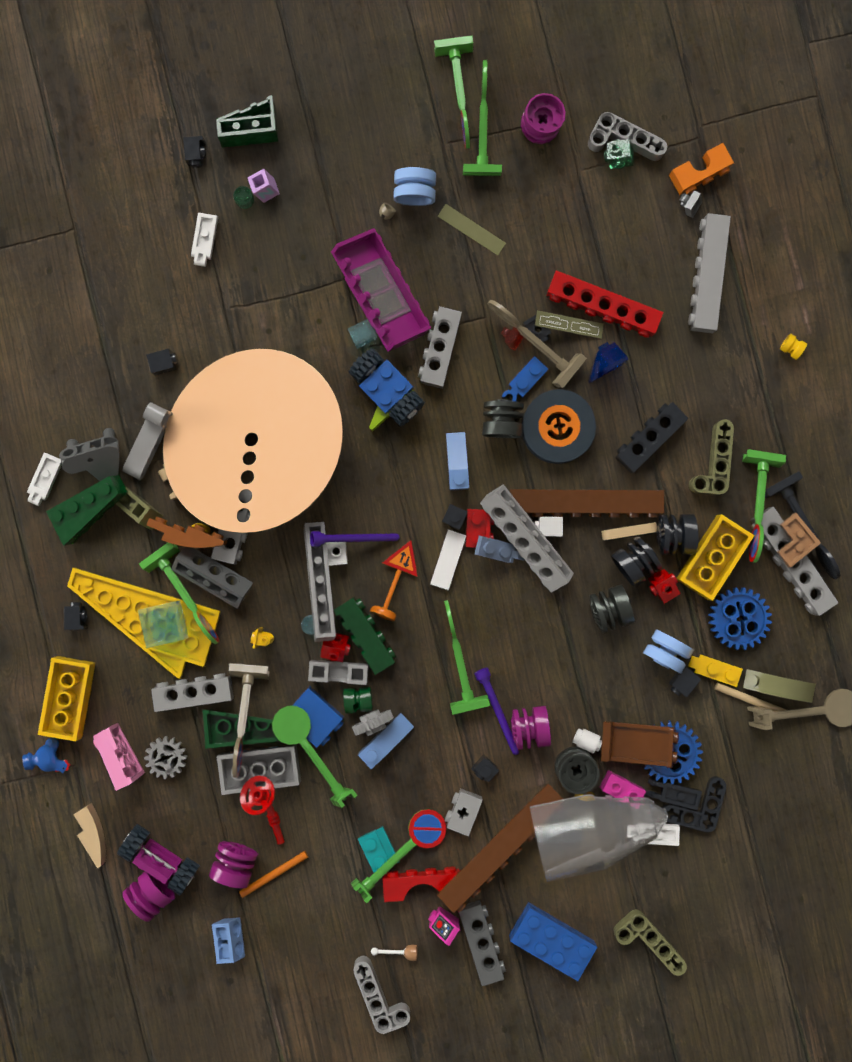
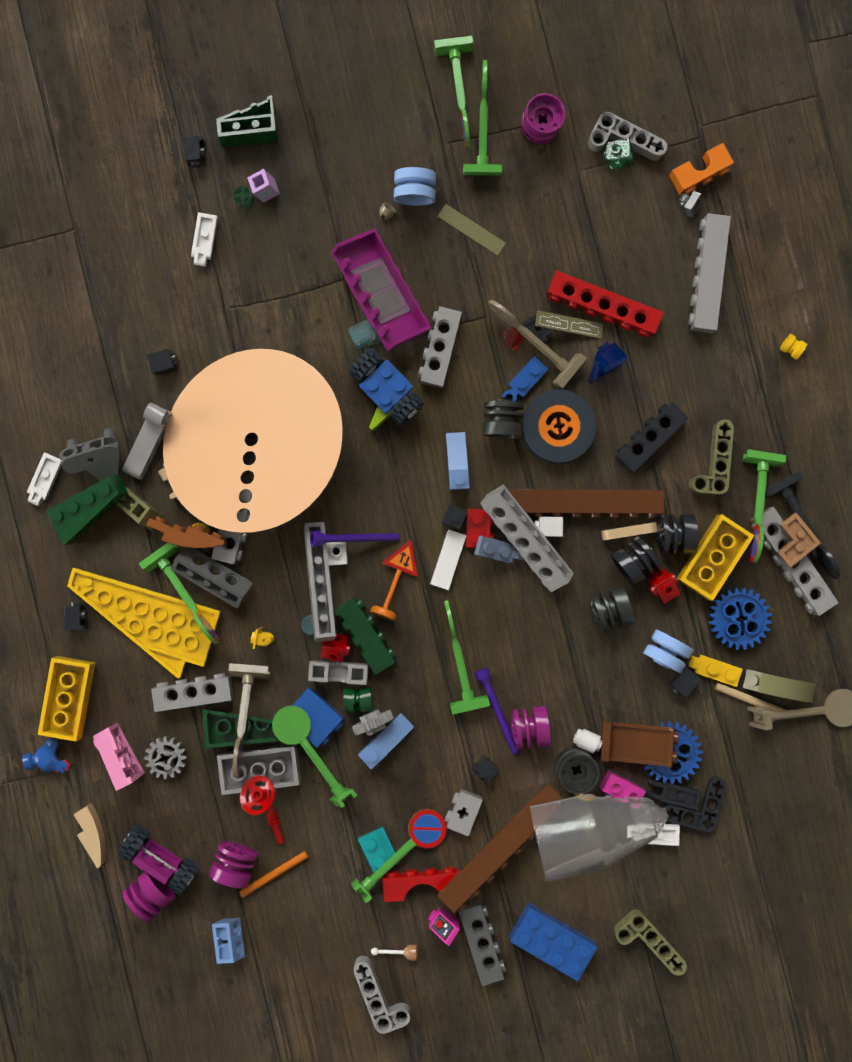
clear light blue brick [138,600,189,648] -> none

